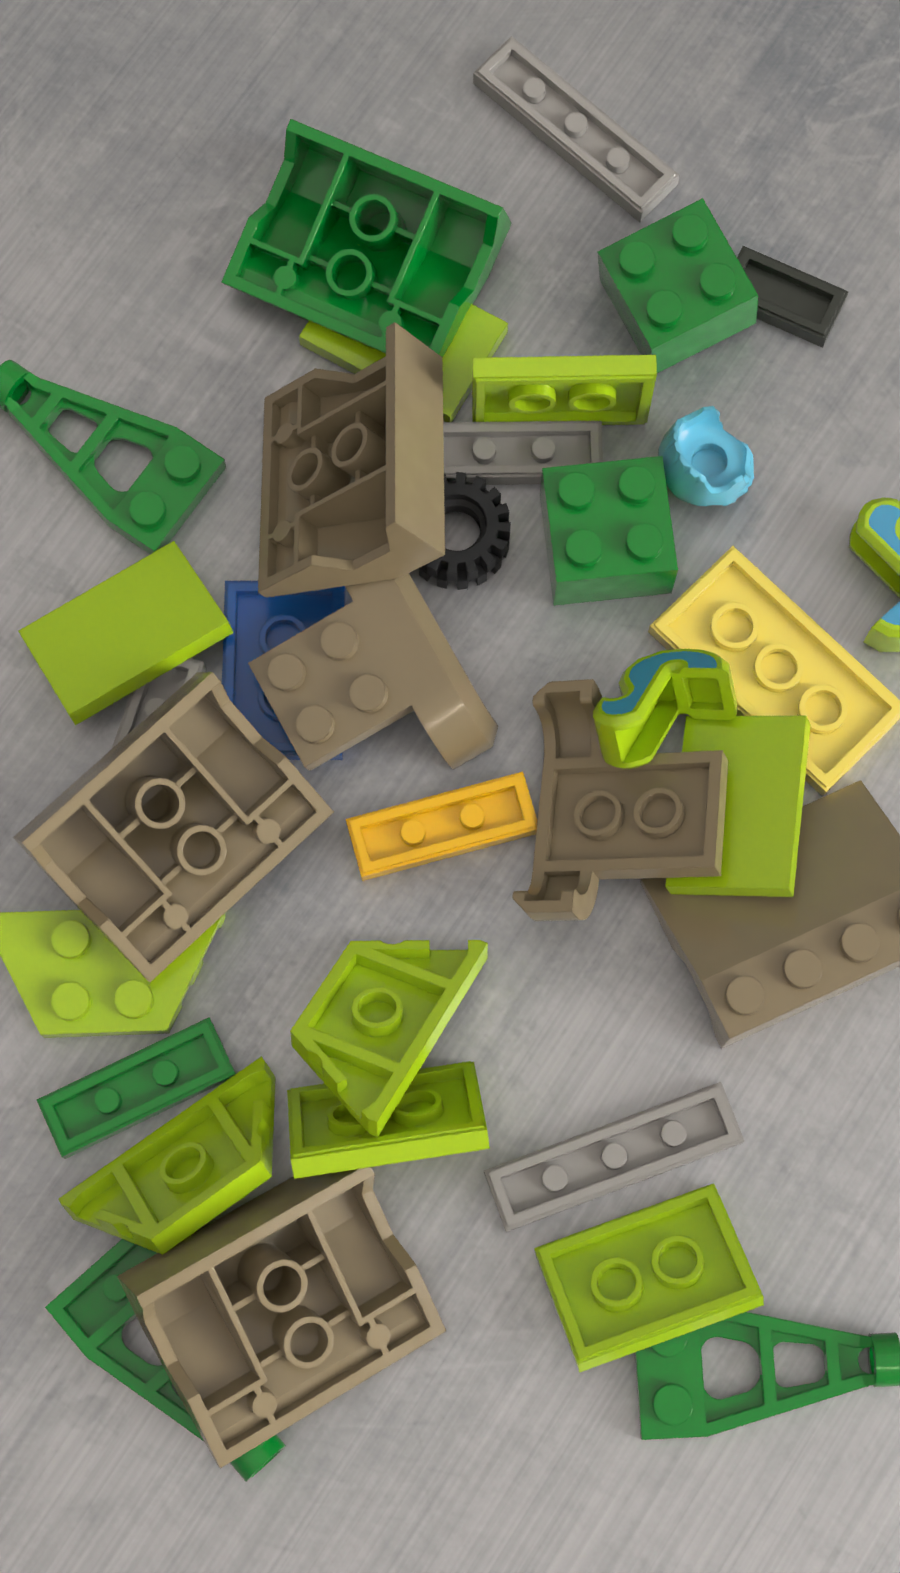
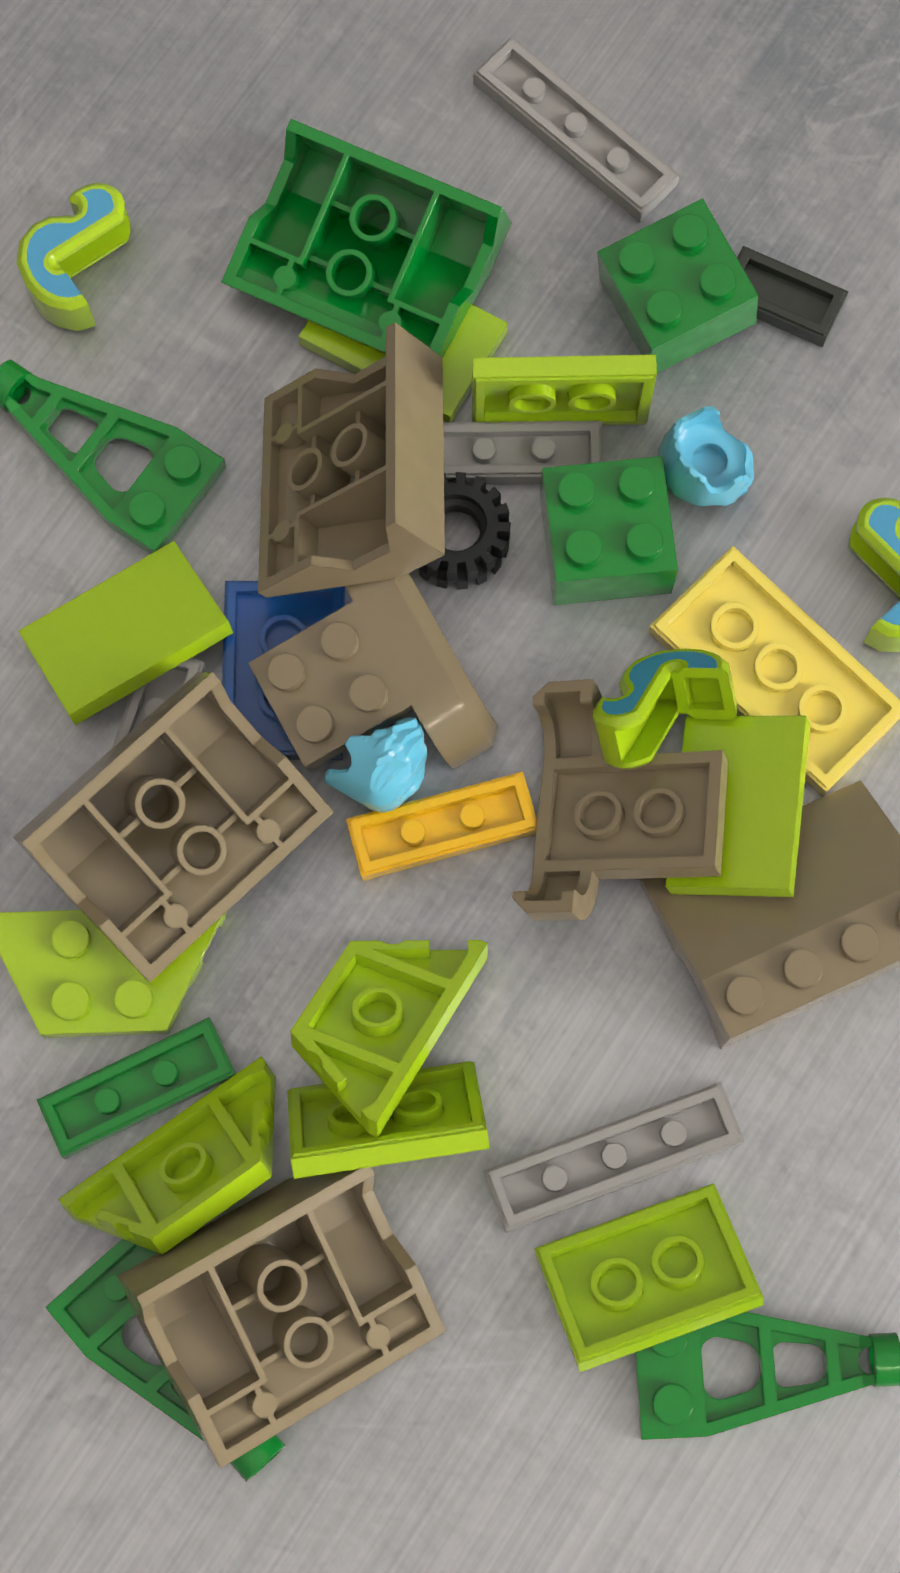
none -> lime animal [16,183,131,331]
none -> medium azure hair [324,717,428,812]

